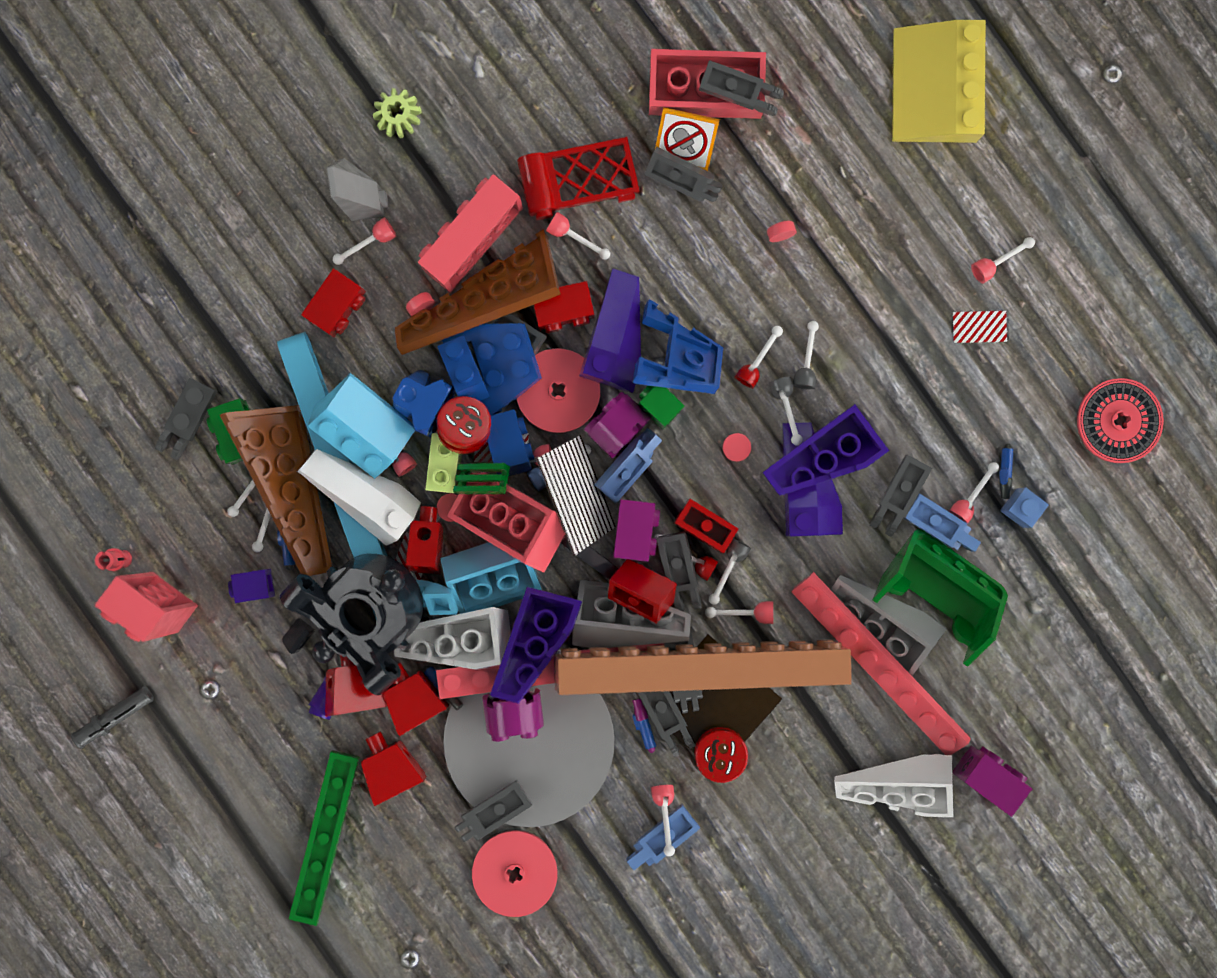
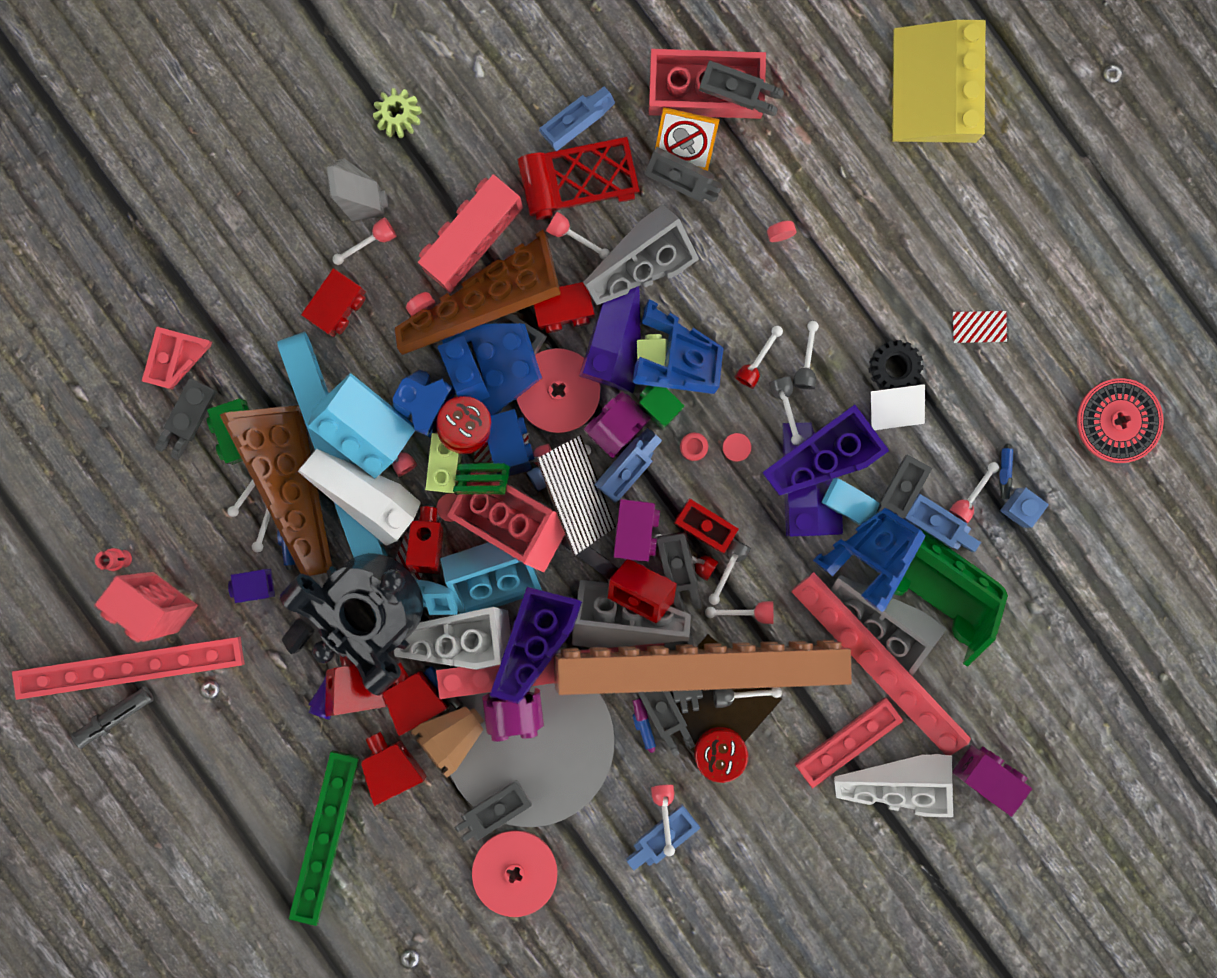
coral hinge [971,237,1035,284] -> none
none -> coral plate [12,637,244,700]
none -> coral wing [142,327,212,389]
none -> medium nougat cone [410,707,484,778]
none -> medium blue hinge [539,87,615,151]
none -> light grey wedge [583,204,699,305]
none -> yellowish green brick [637,334,668,366]
none -> coral tile [680,433,708,461]
none -> hinge [713,687,782,708]
none -> coral tile [795,697,904,789]
none -> blue wing [813,508,925,613]
none -> medium azure slope [821,478,880,526]
none -> black tyre [868,340,924,390]
none -> white sticker [871,384,925,430]

